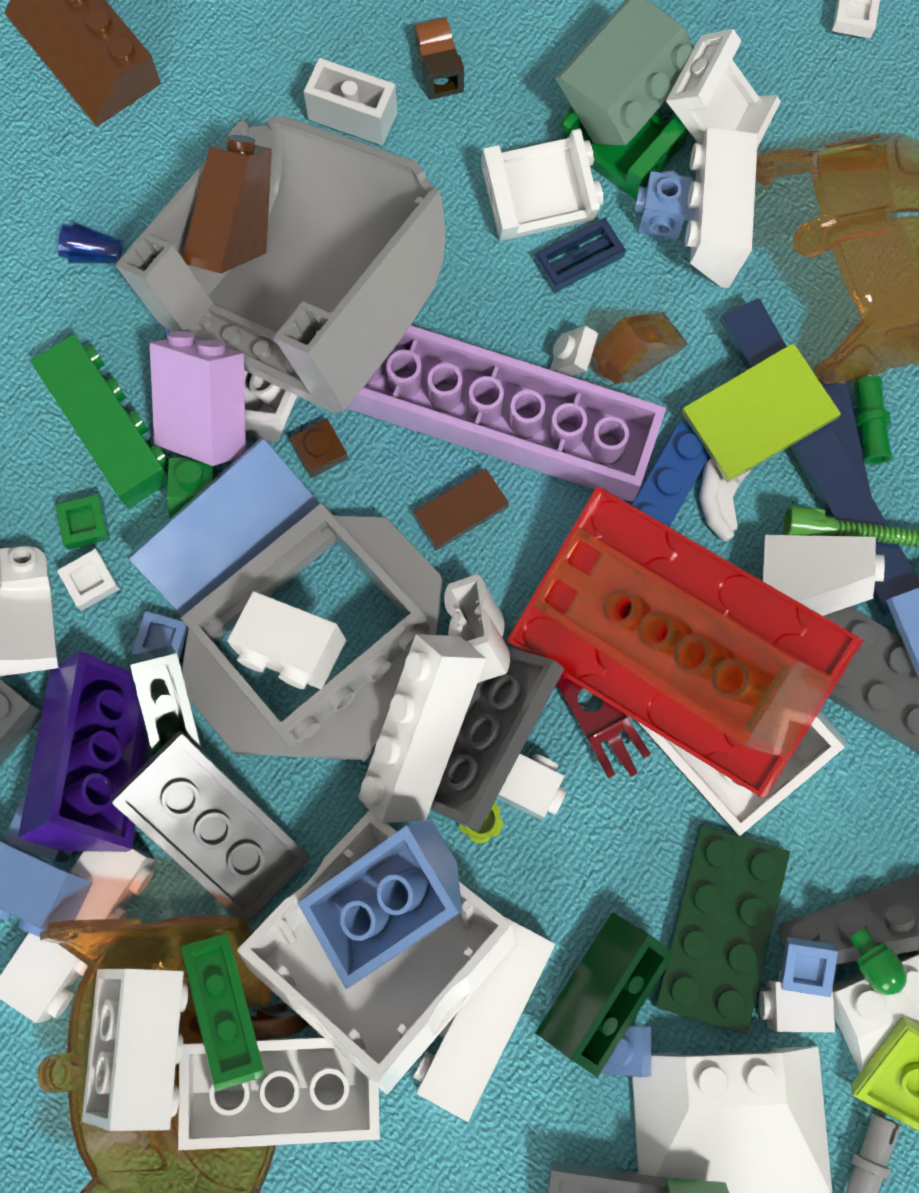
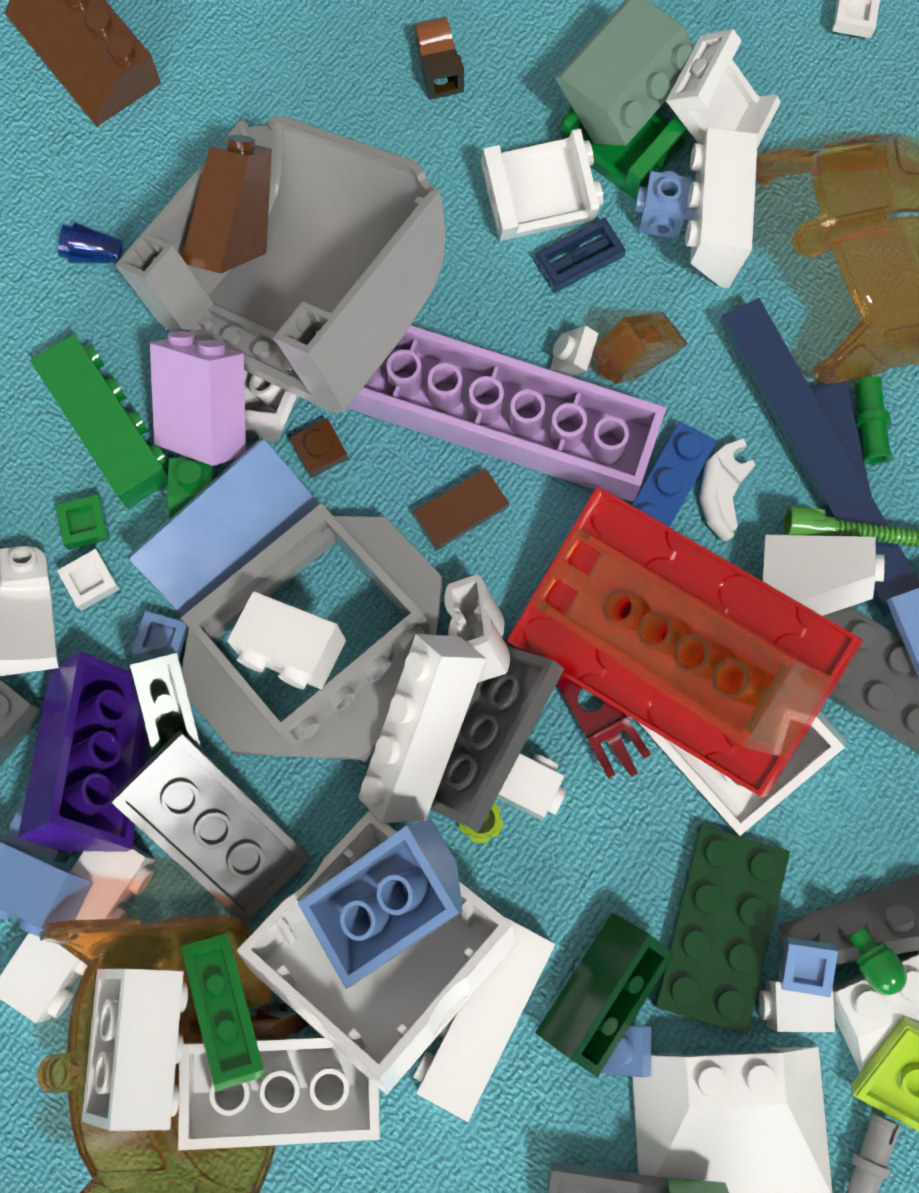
white brick [303,58,398,146] -> none
lime tile [682,343,841,483] -> none

